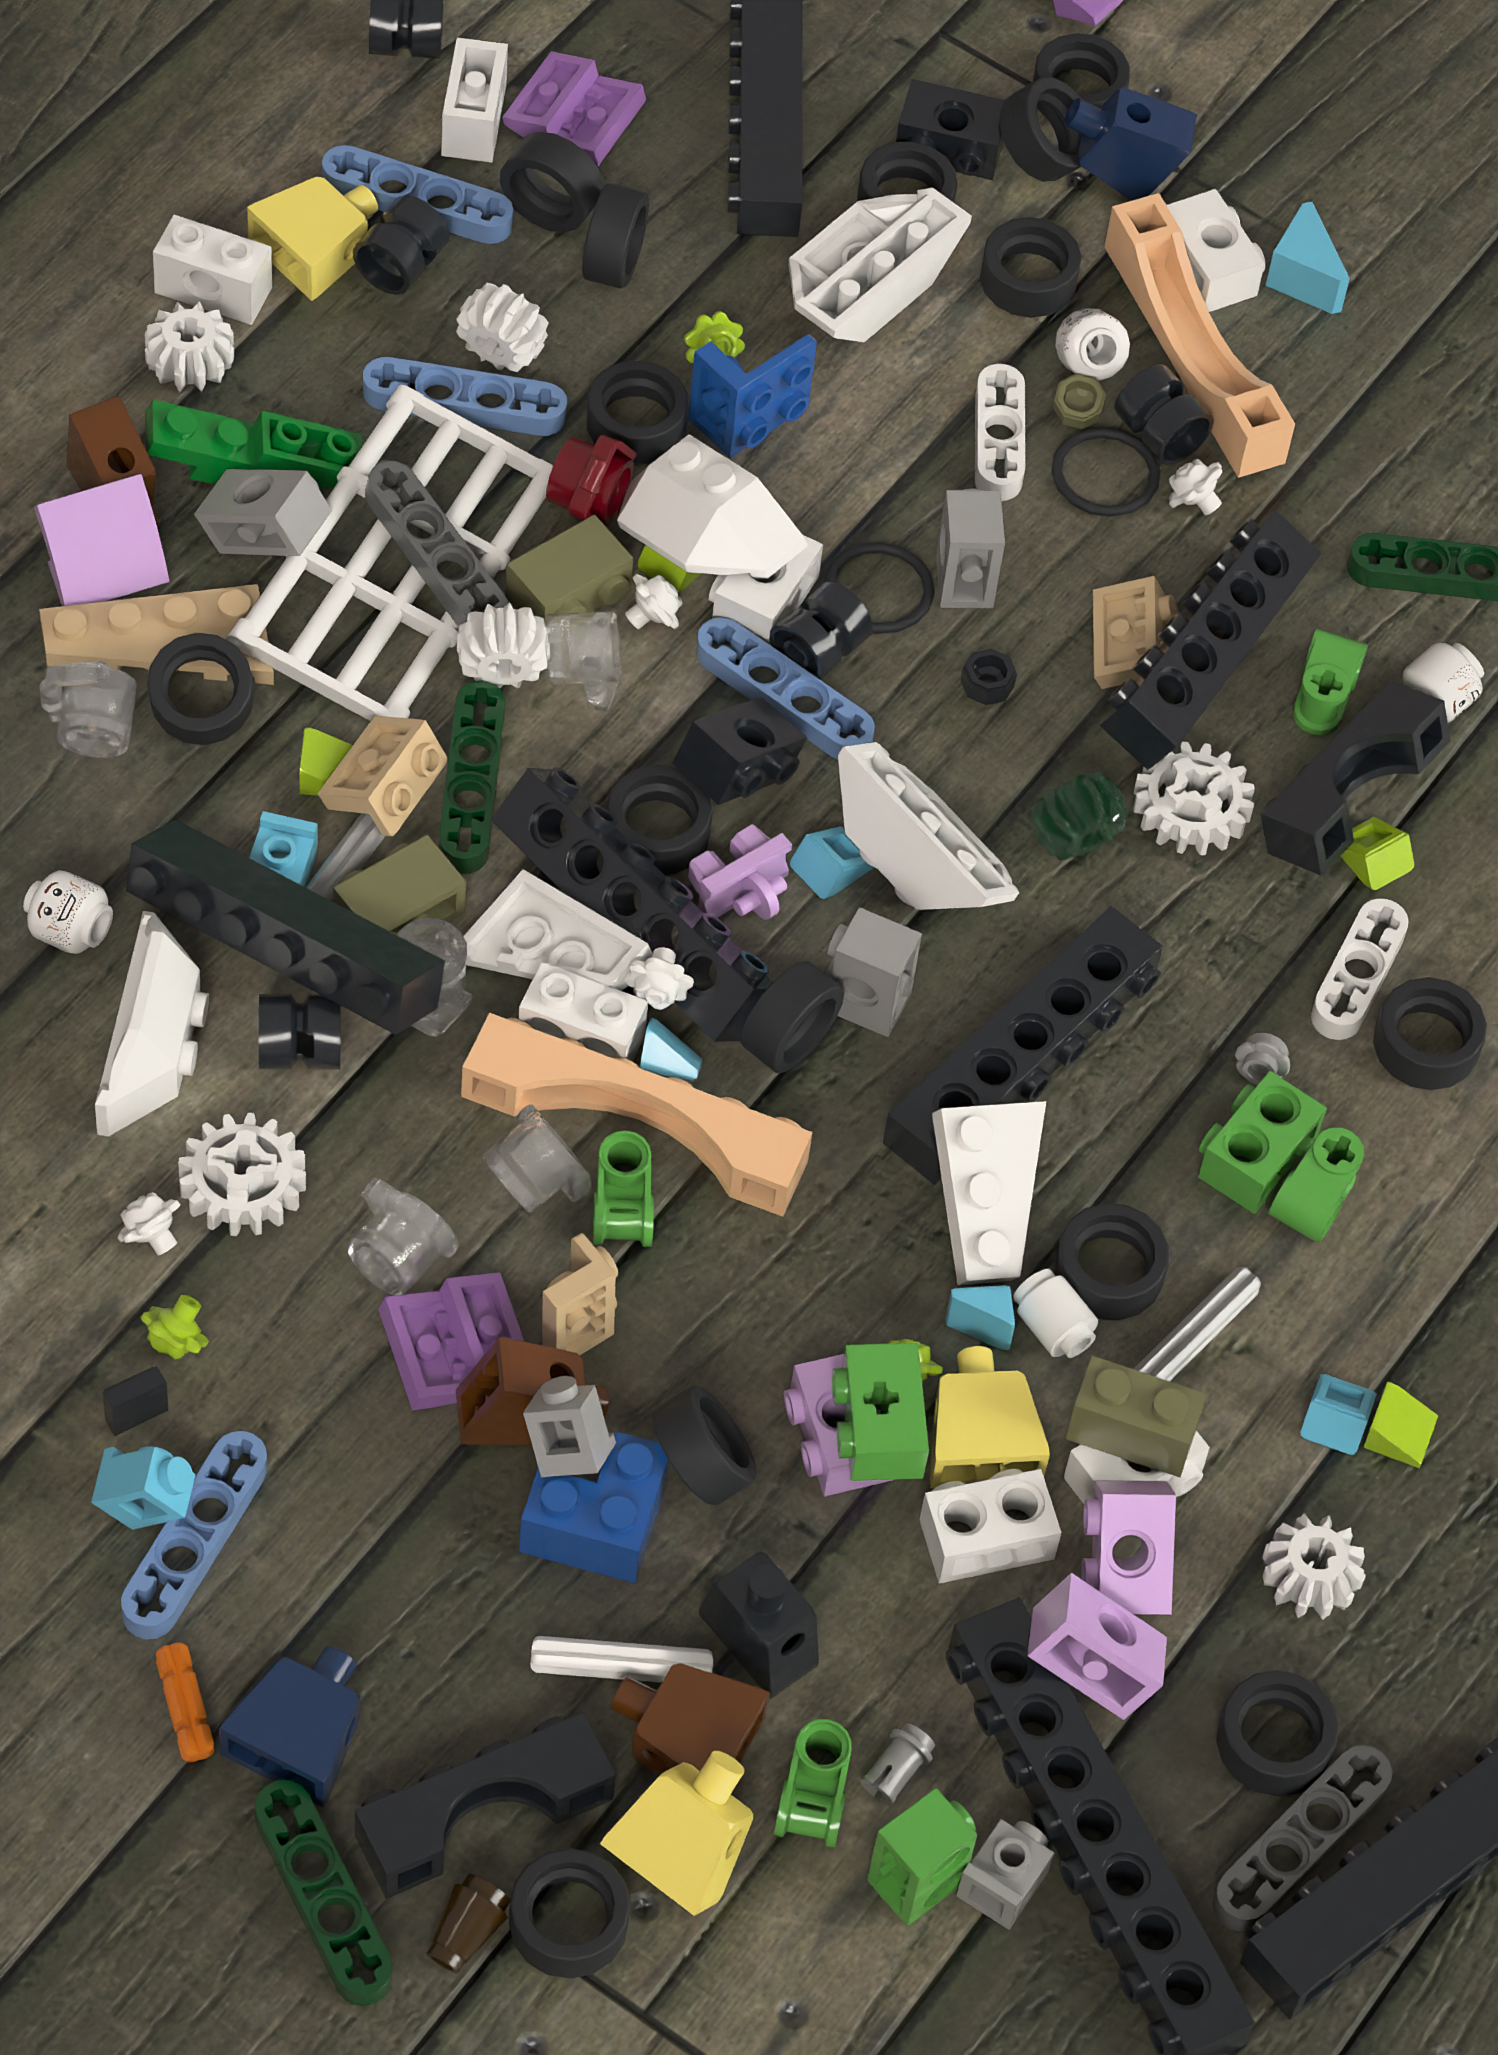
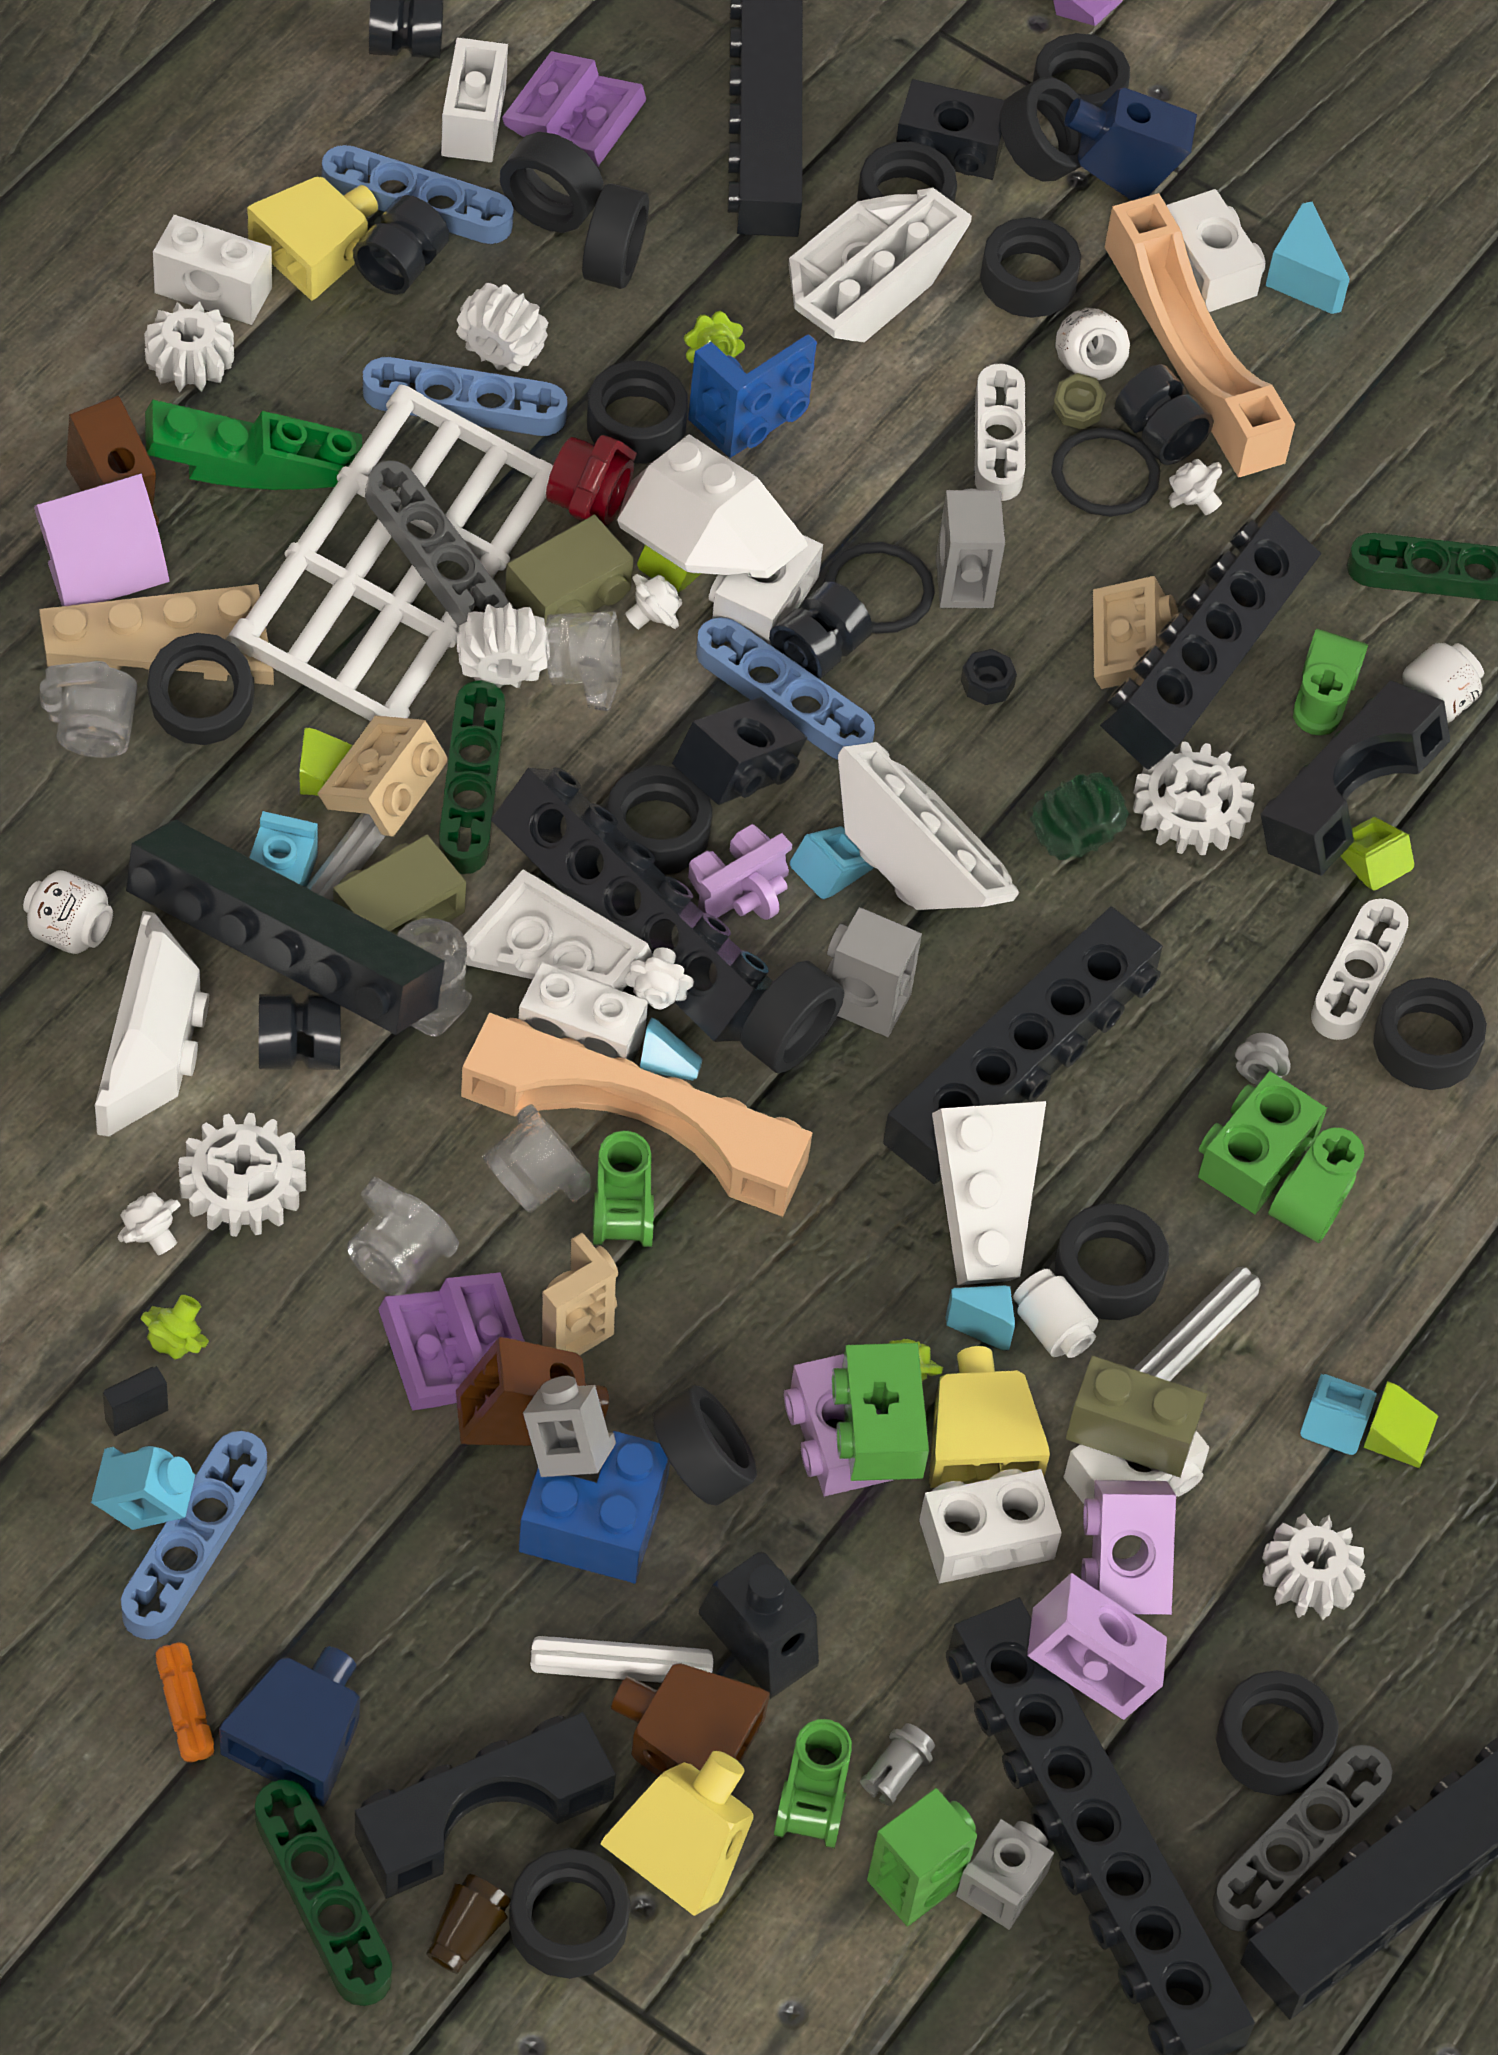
light grey brick [194,469,332,556] -> none

